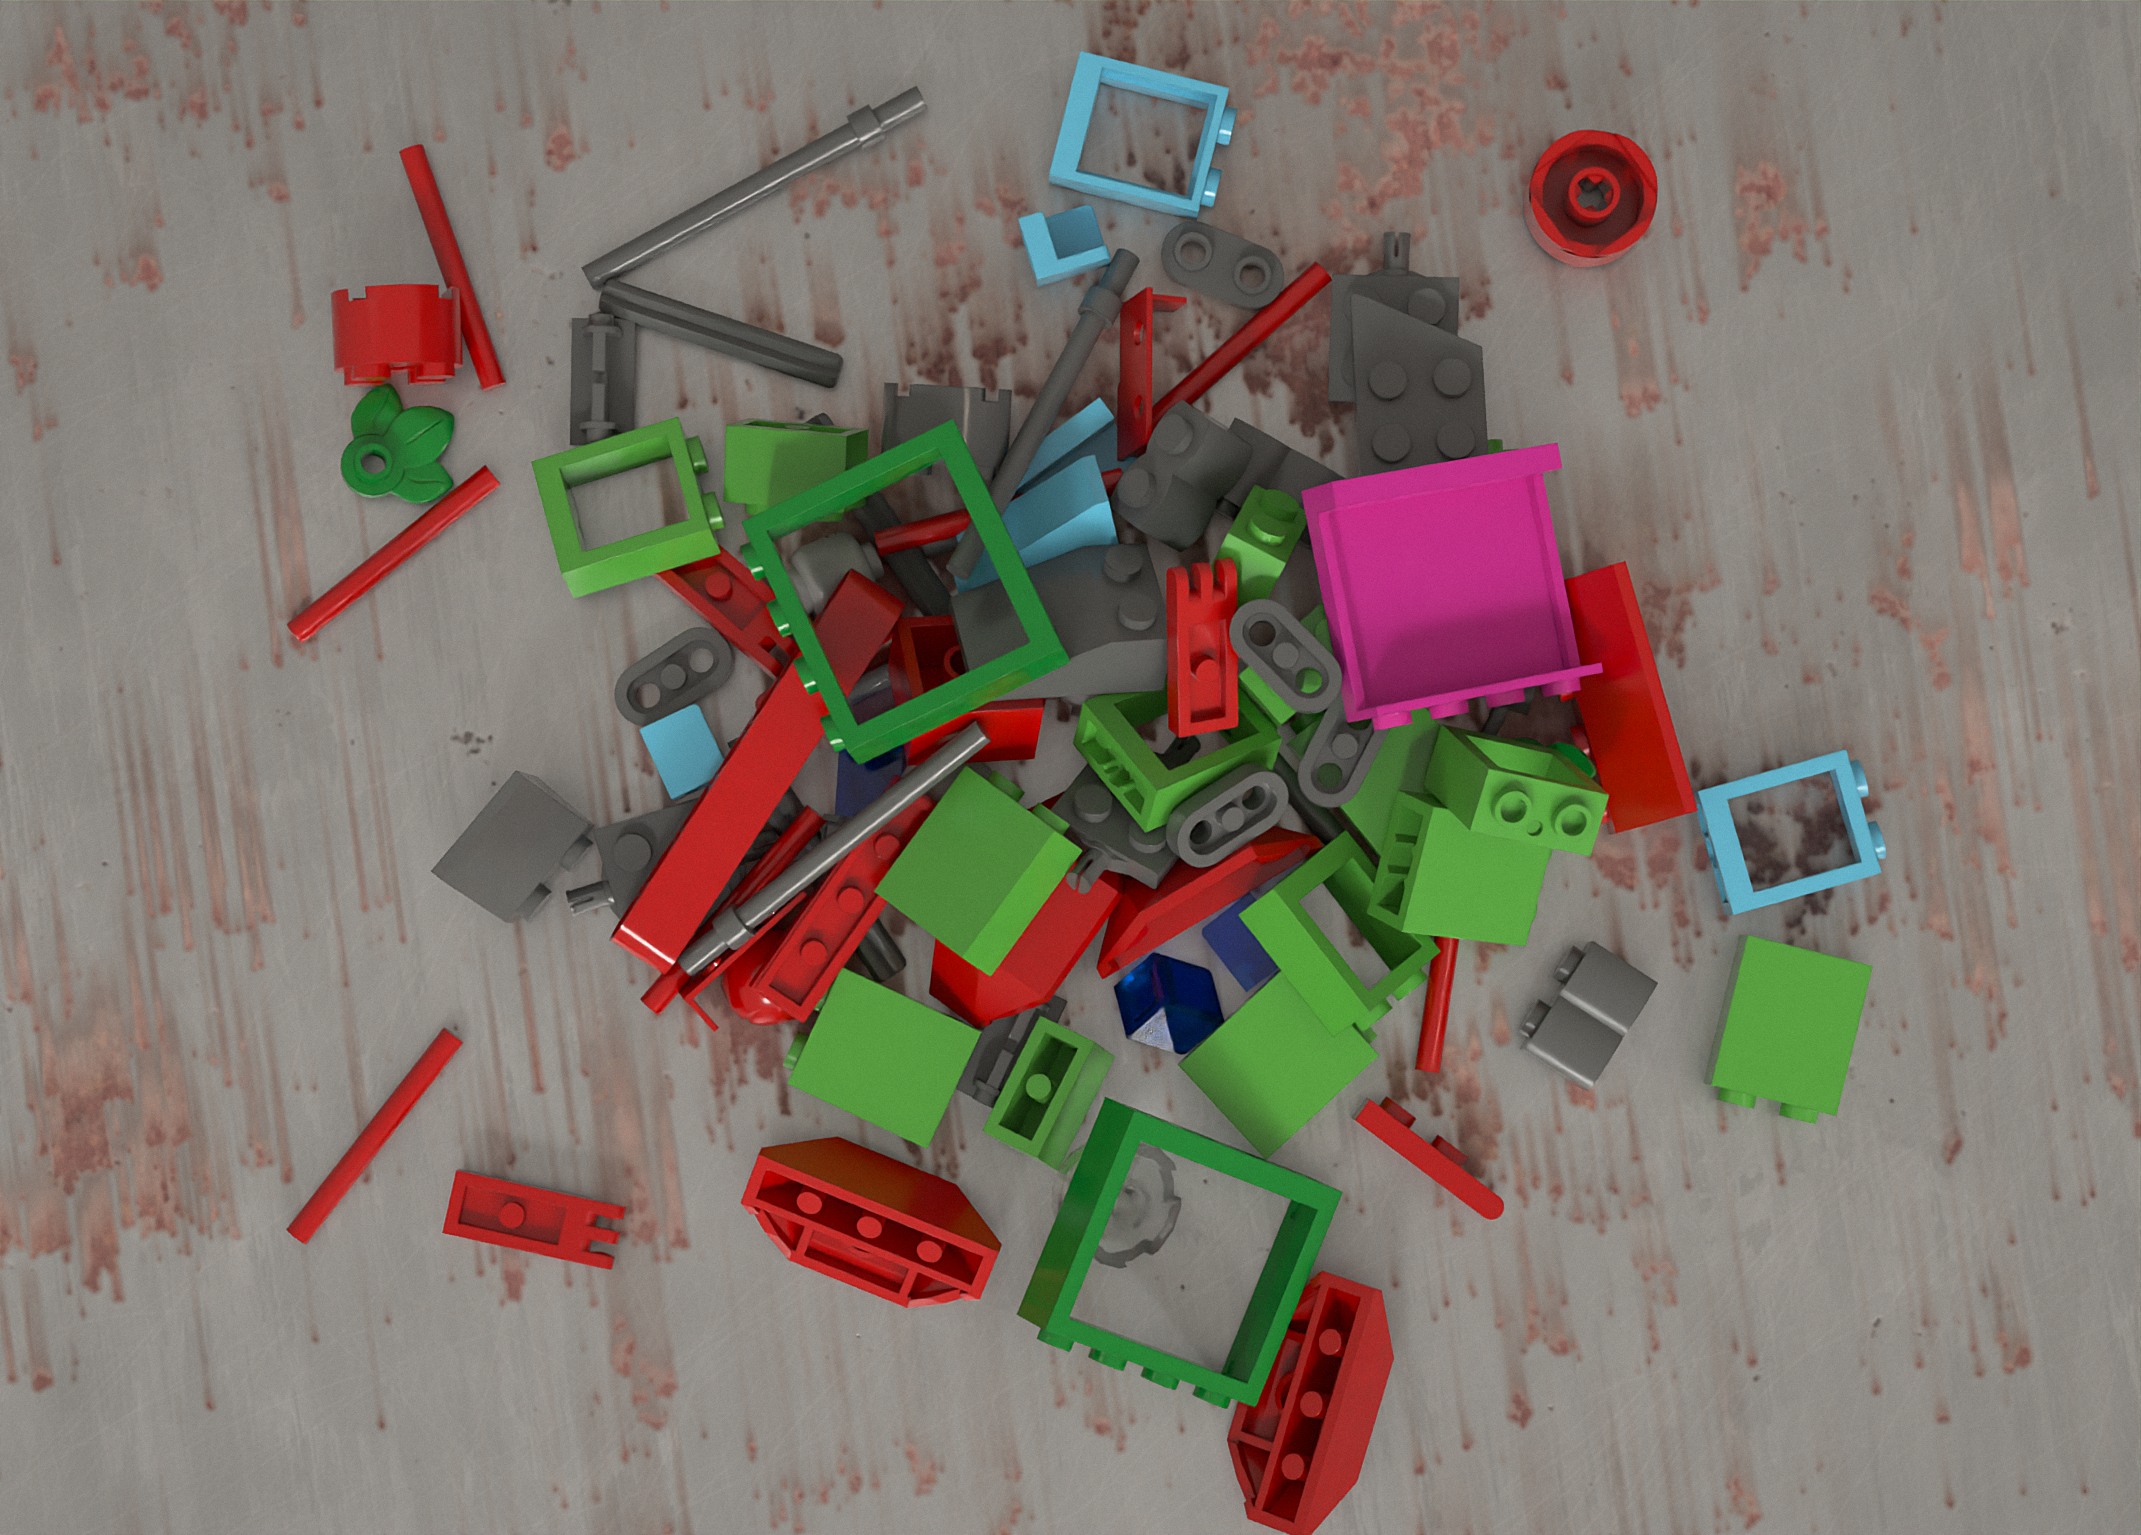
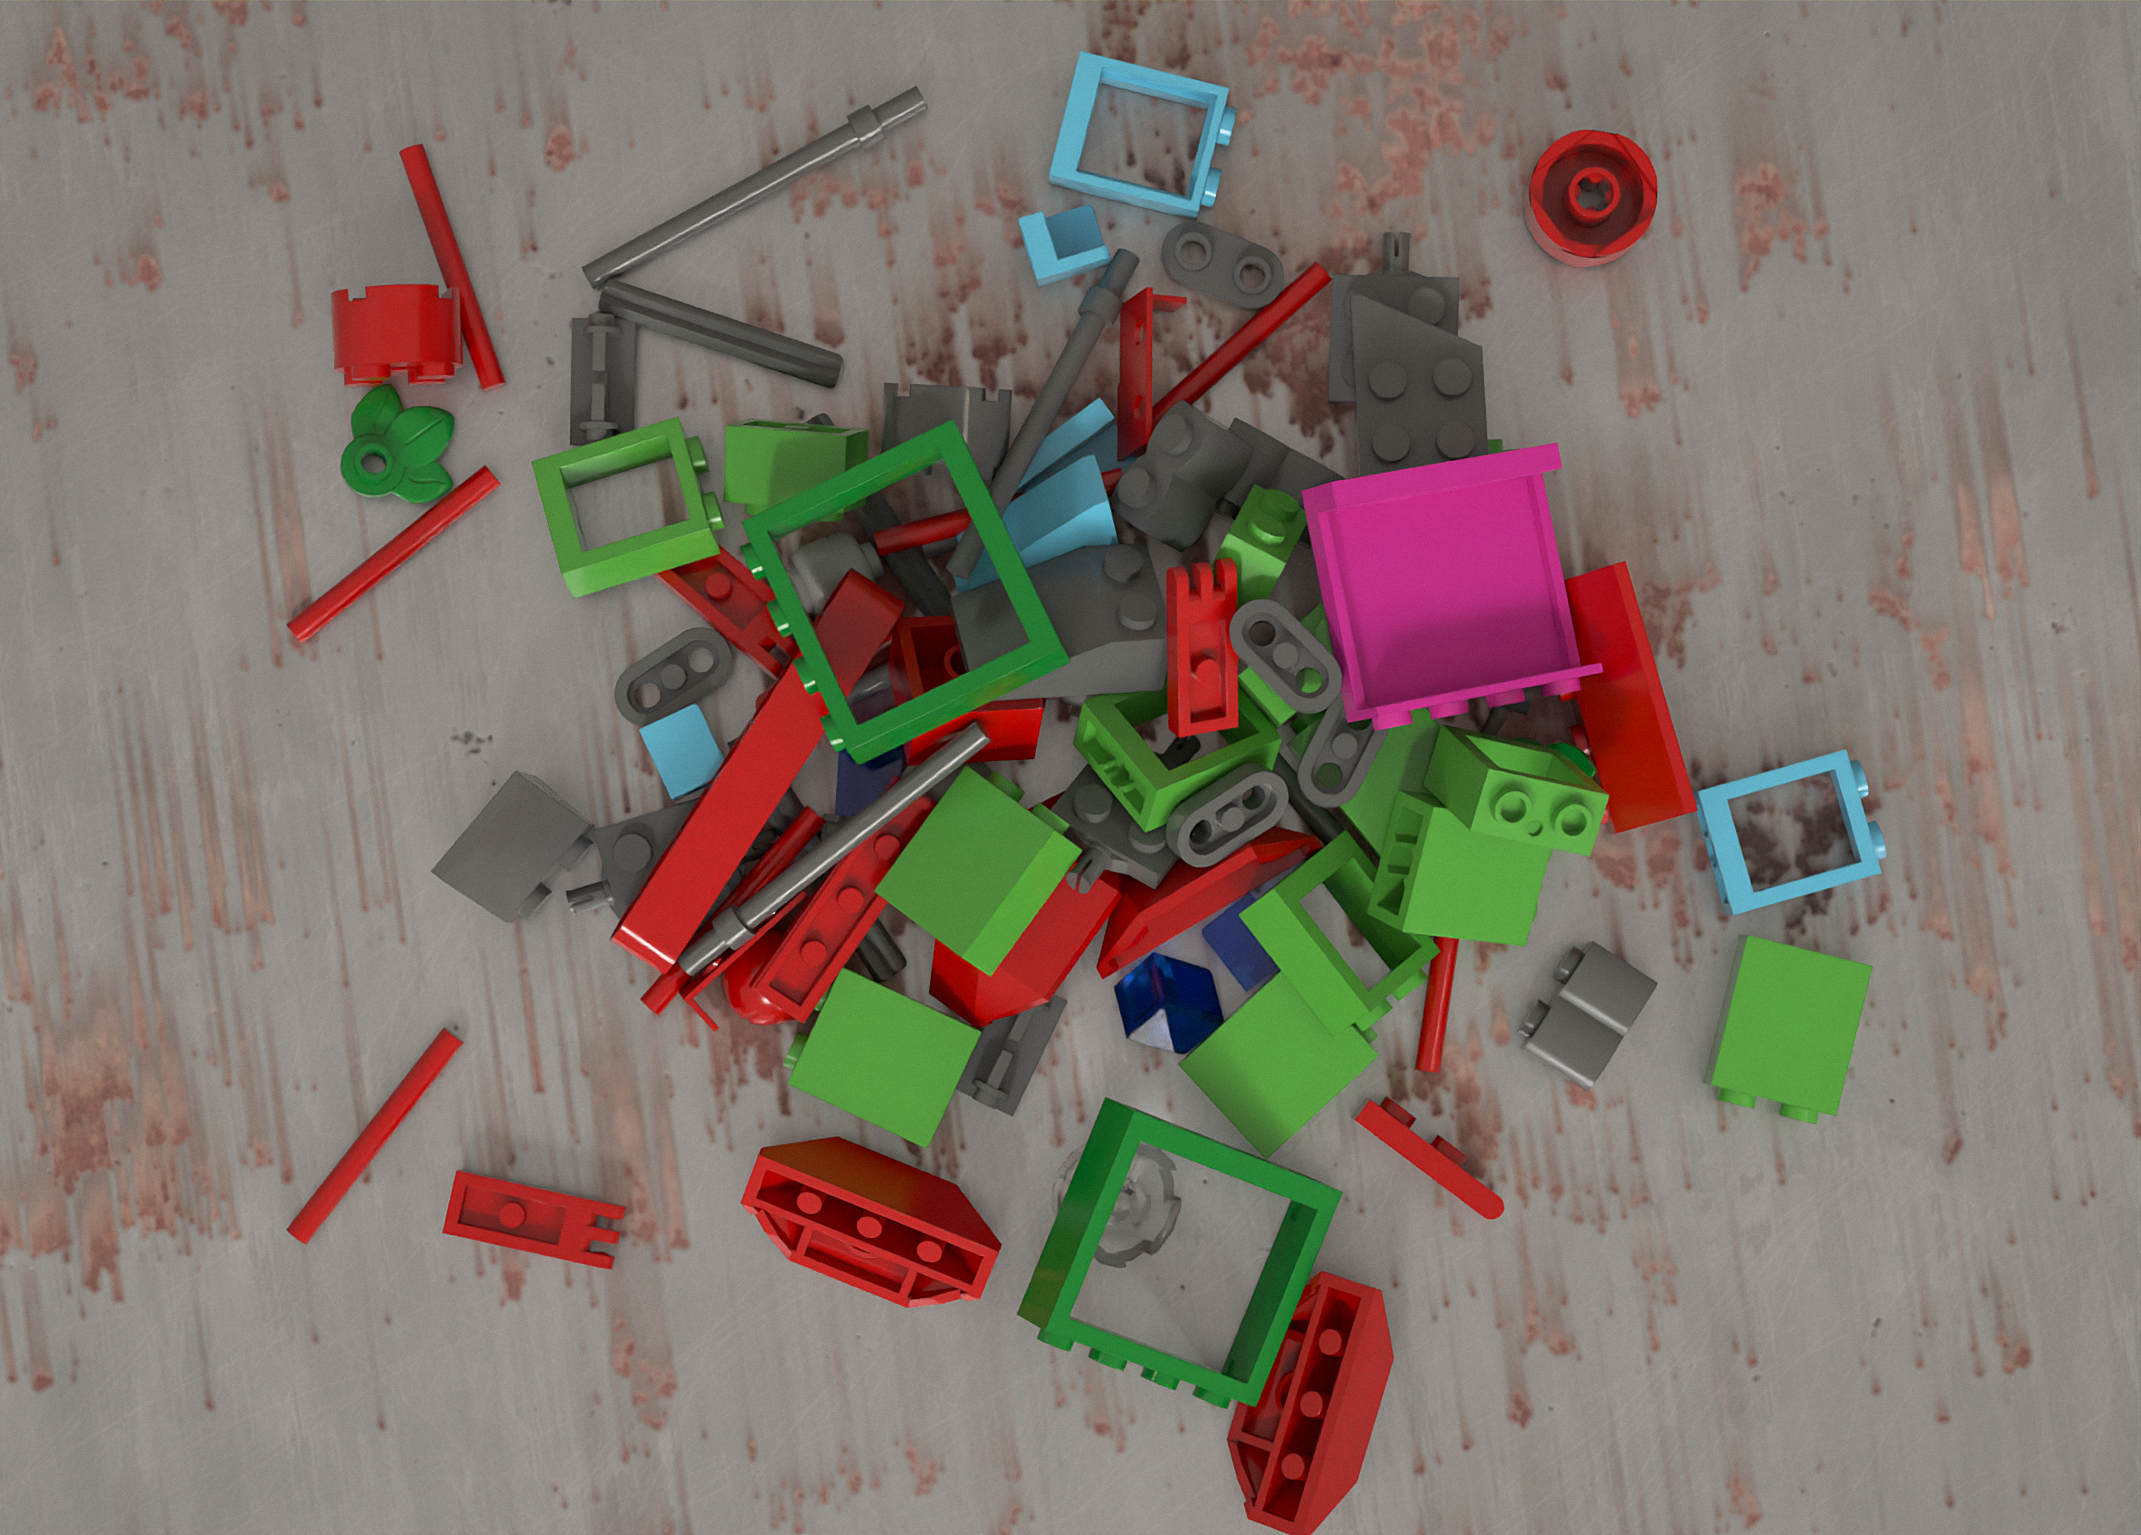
bright green brick [982,1016,1115,1171] -> none

